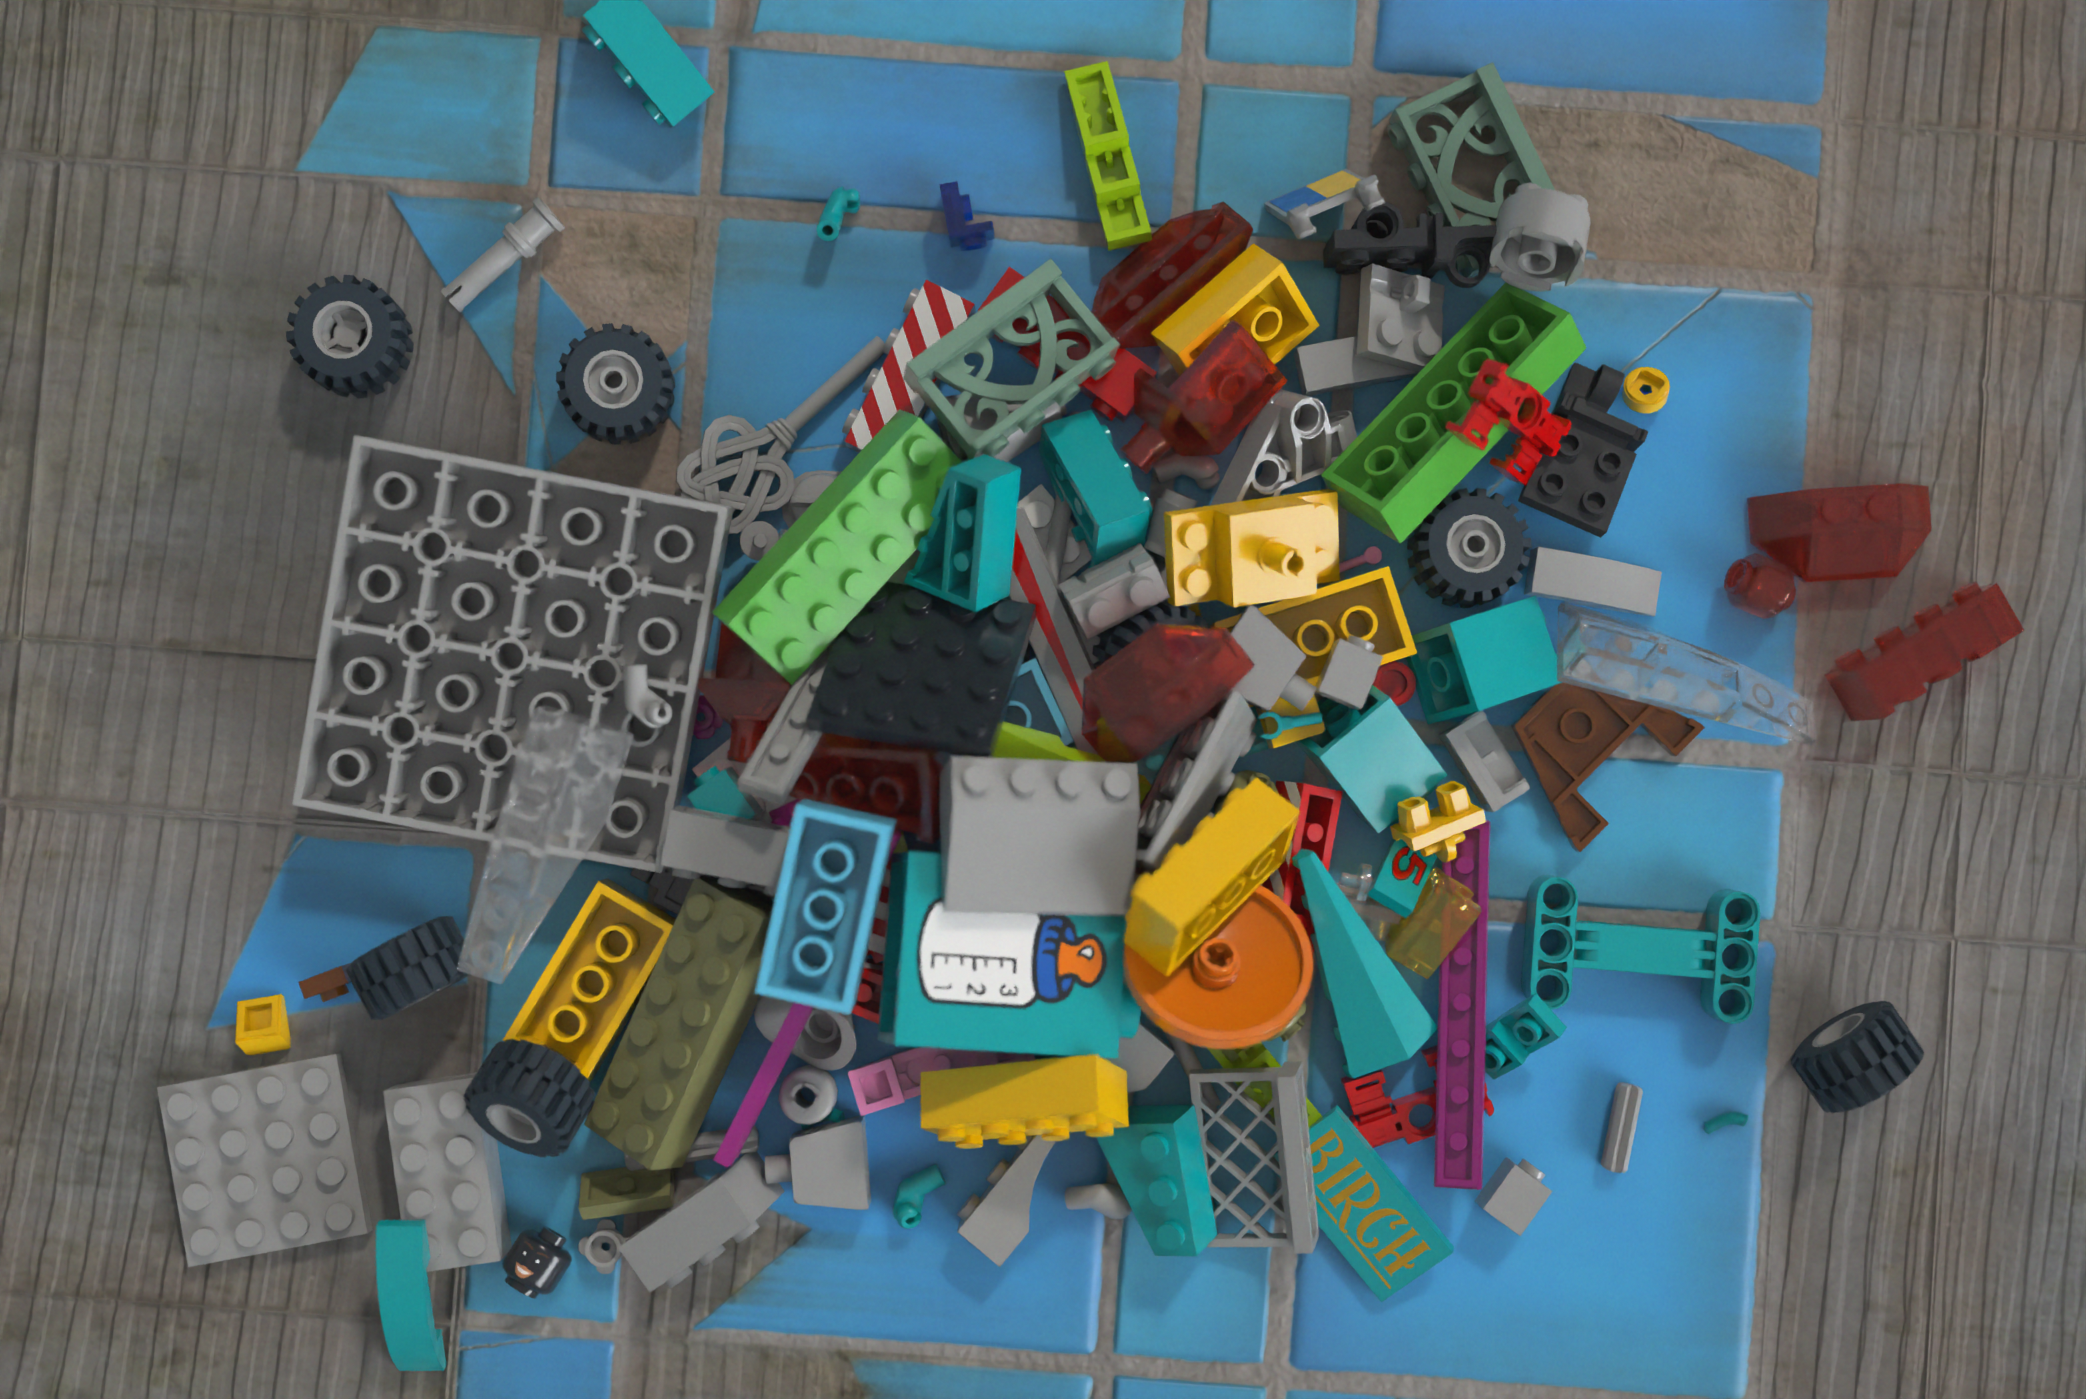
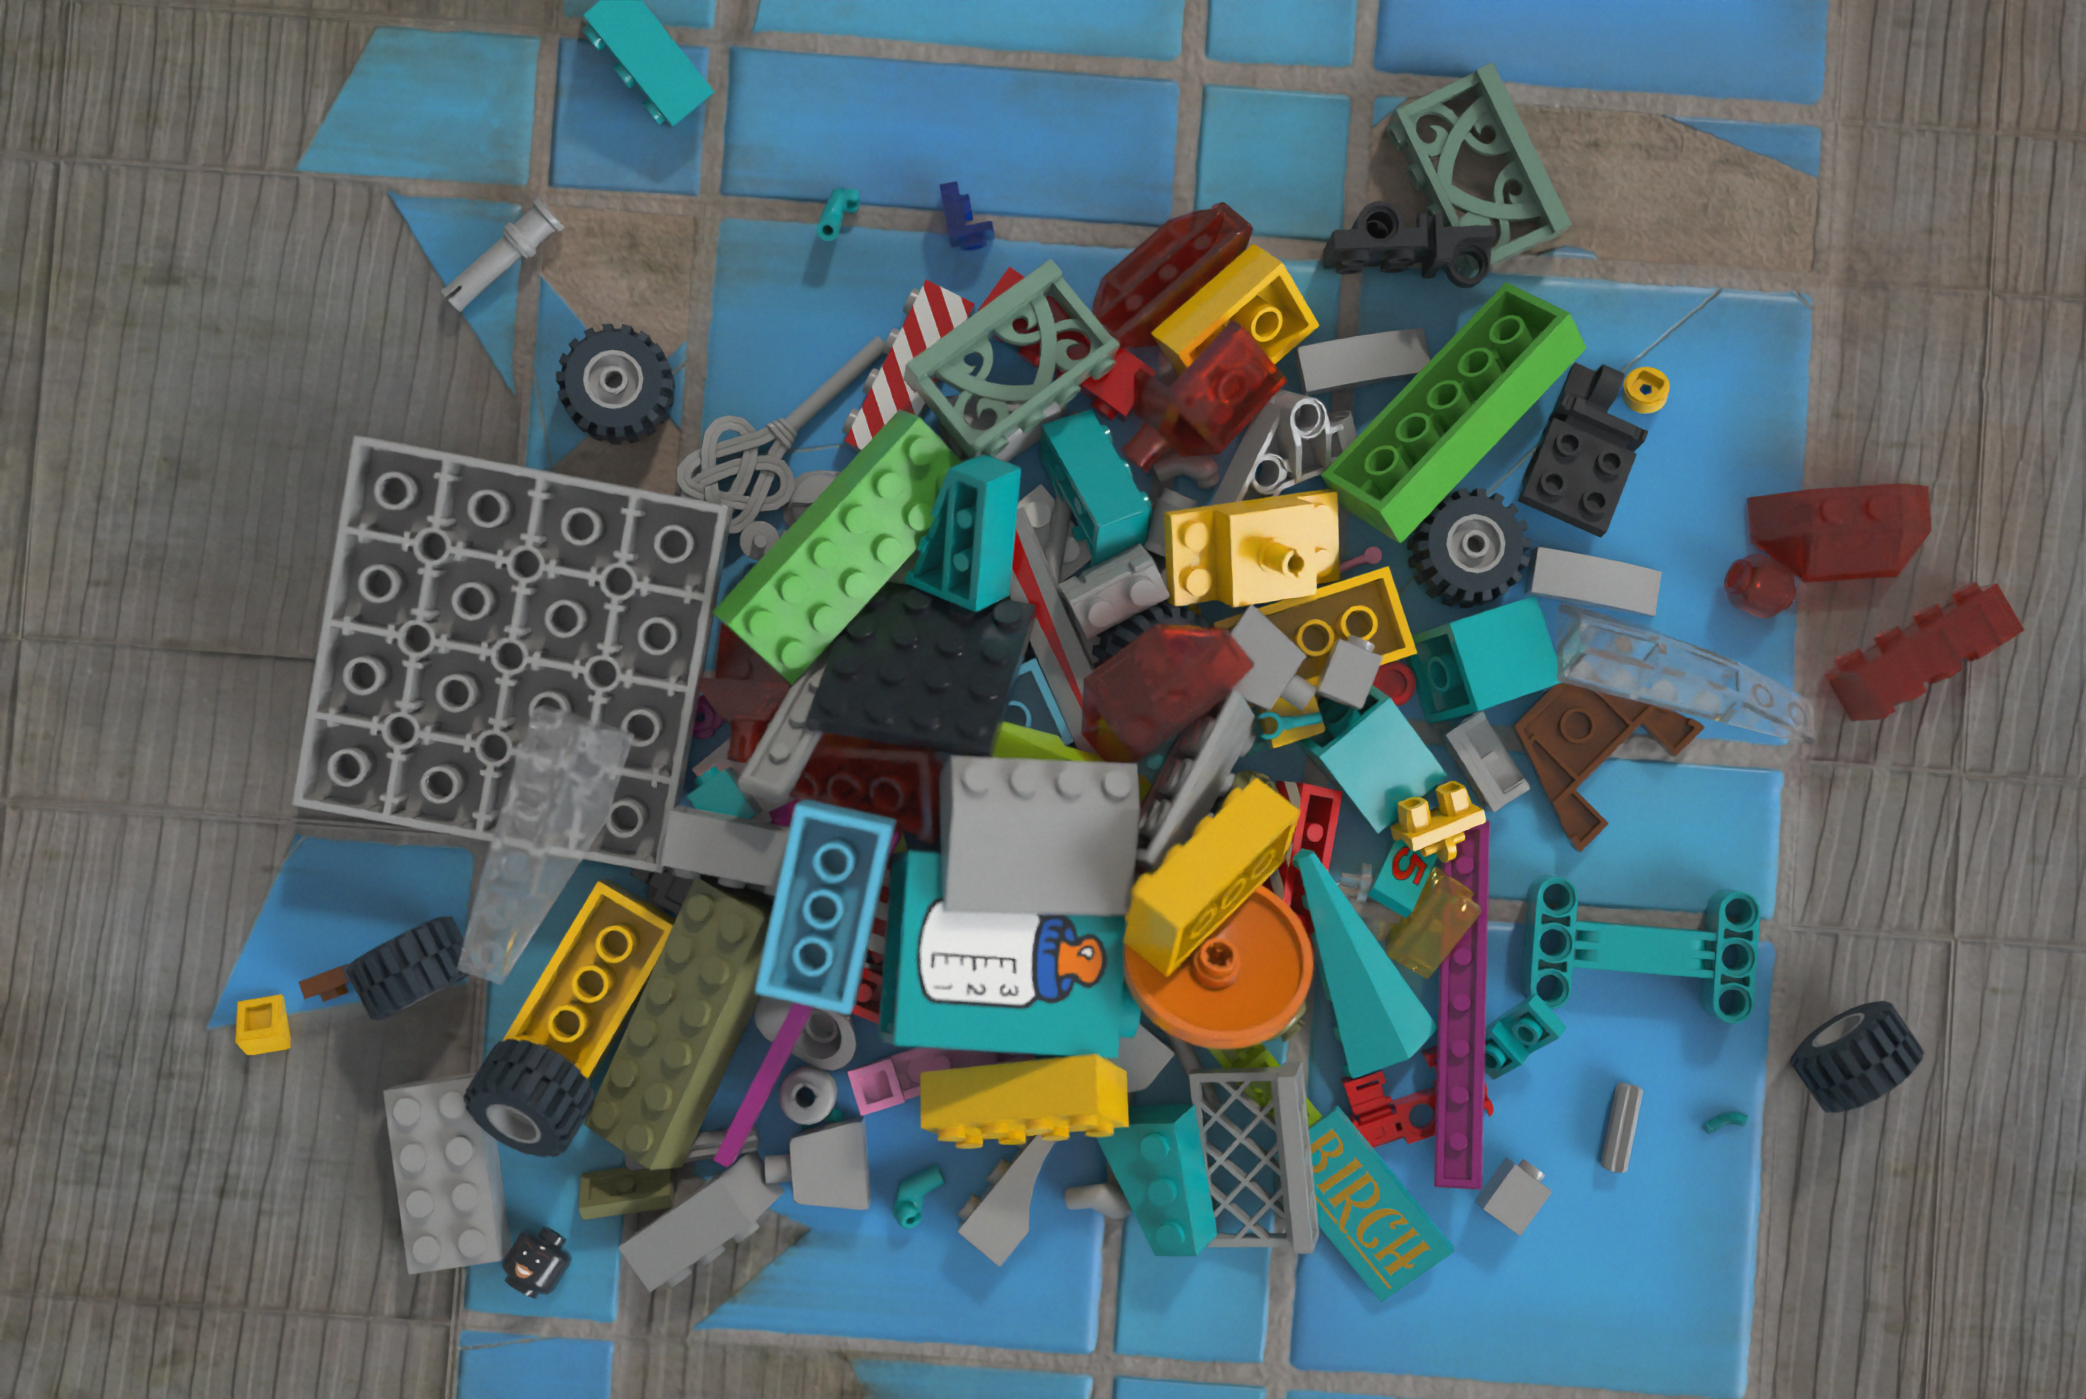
light grey plate [157,1052,373,1267] -> none
black wheel [286,275,414,399] -> none
teal slope [376,1220,447,1371] -> none
light grey plate [578,1219,629,1274] -> none
light grey arm [623,665,672,728] -> none
lime slope [1064,61,1152,251] -> none
light grey flag [1264,169,1385,239] -> none
light grey hinge [1357,264,1444,373] -> none
red piece [1445,359,1572,486] -> none
light grey brick [1490,183,1591,292] -> none

